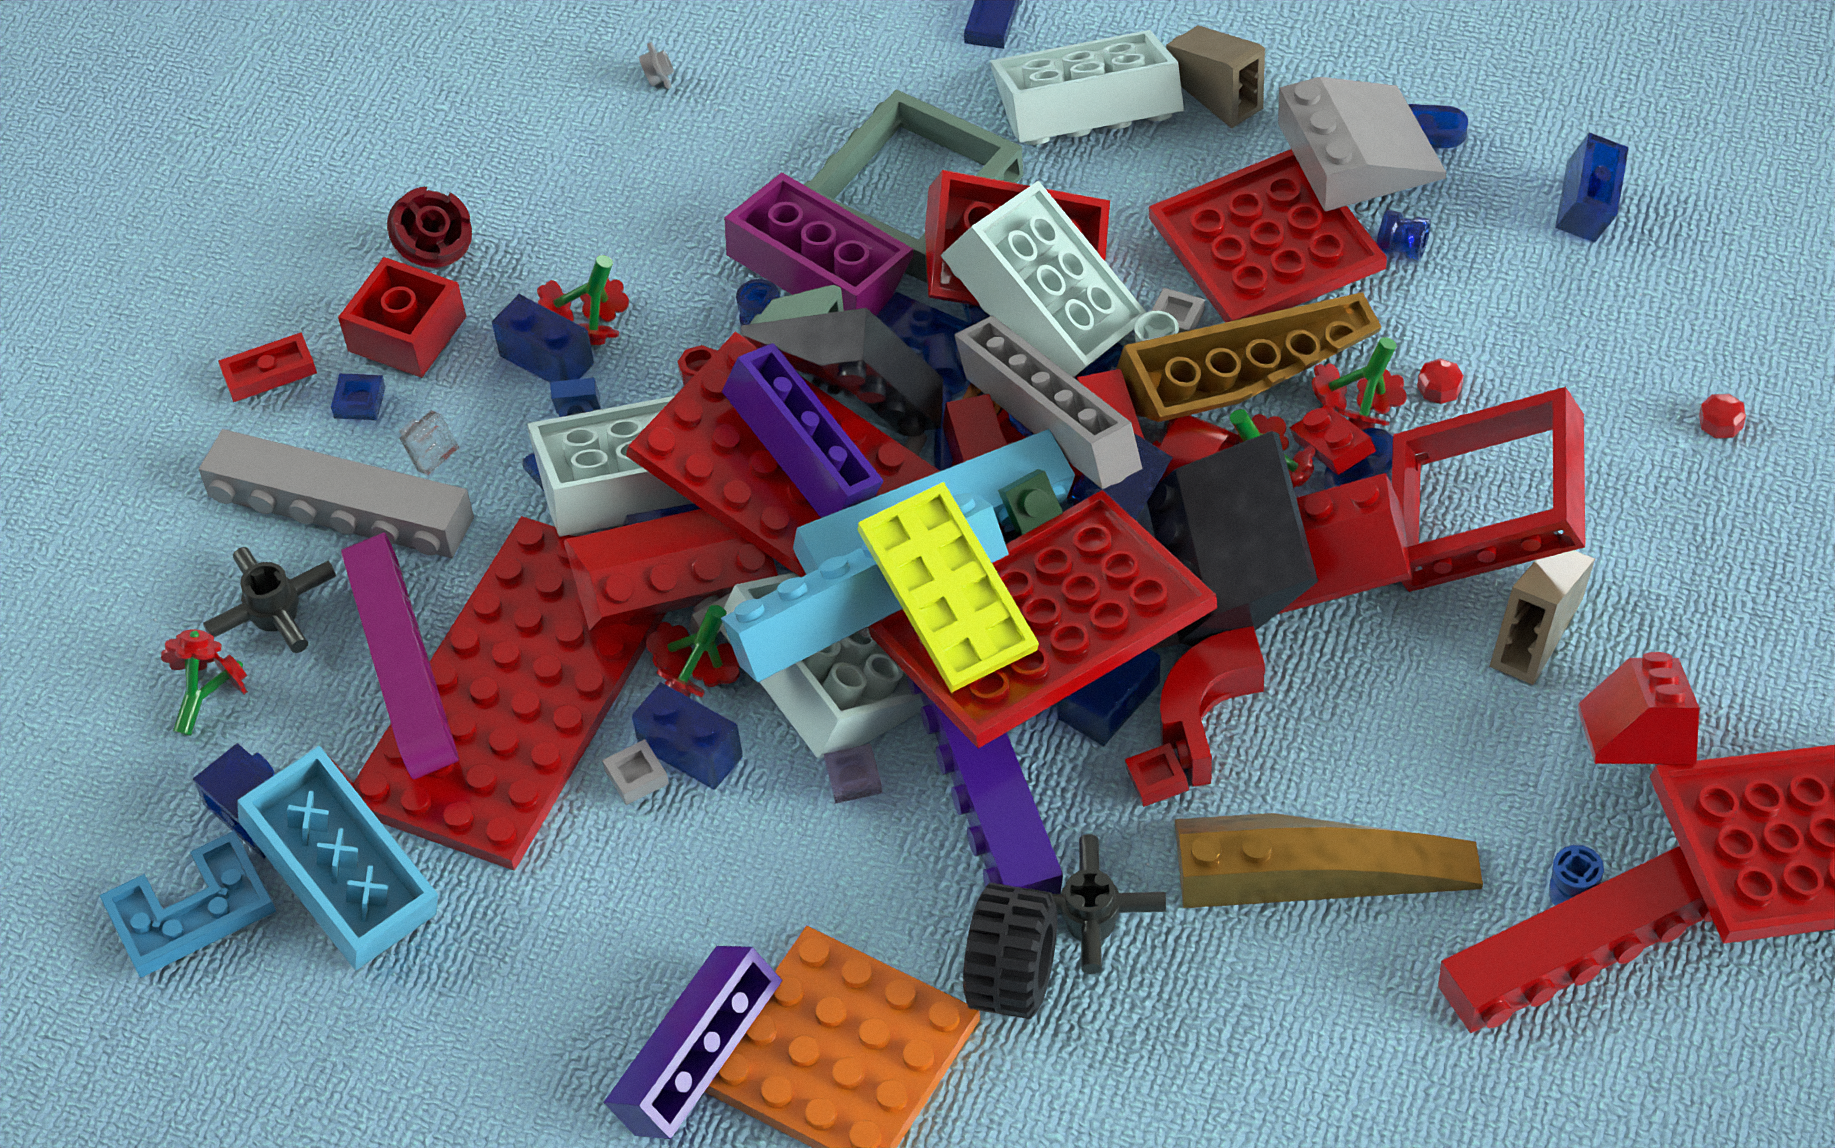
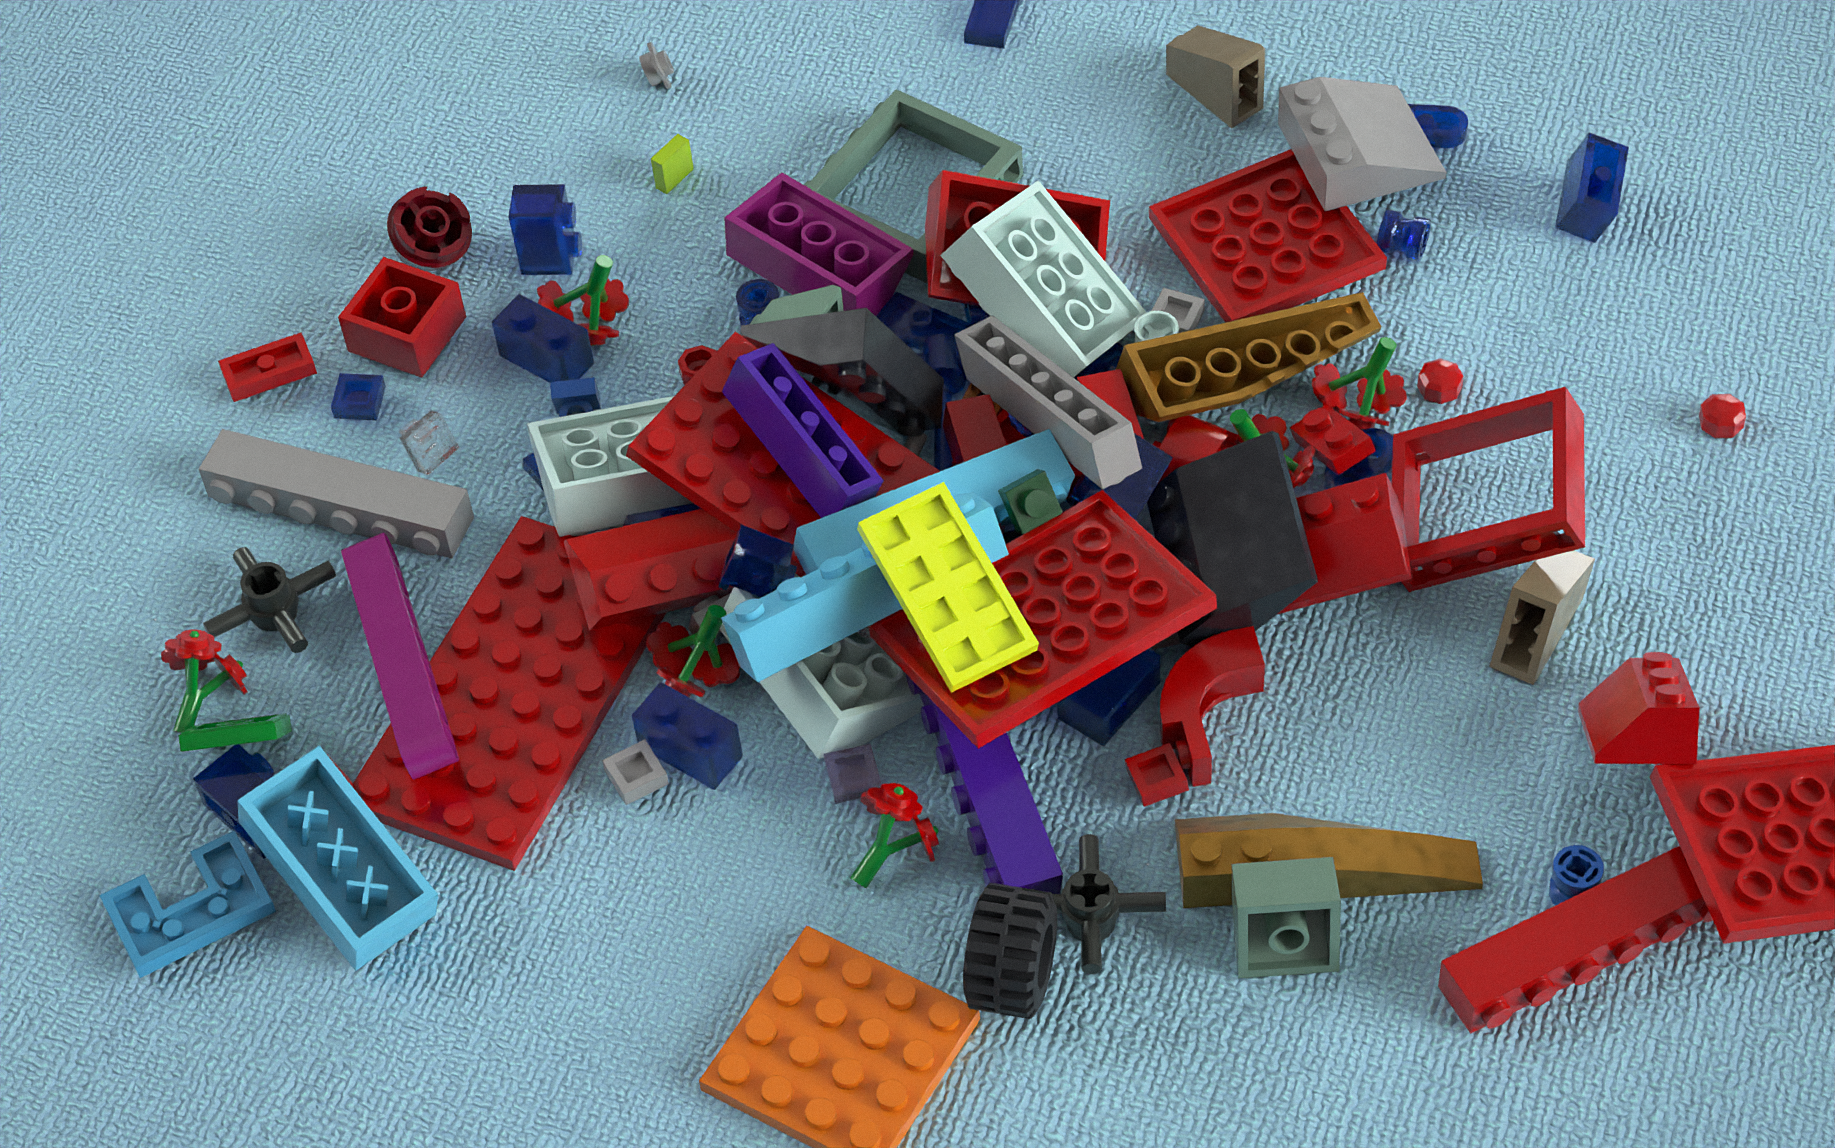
dark purple brick [603,946,782,1139] -> none
light aqua slope [990,30,1184,145] -> none
none -> green tile [178,713,292,752]
none -> clear blue brick [508,184,582,275]
none -> lime tile [651,134,694,194]
none -> clear blue brick [718,524,797,597]
none -> plant [850,783,939,889]
none -> sand green slope [1231,857,1341,978]

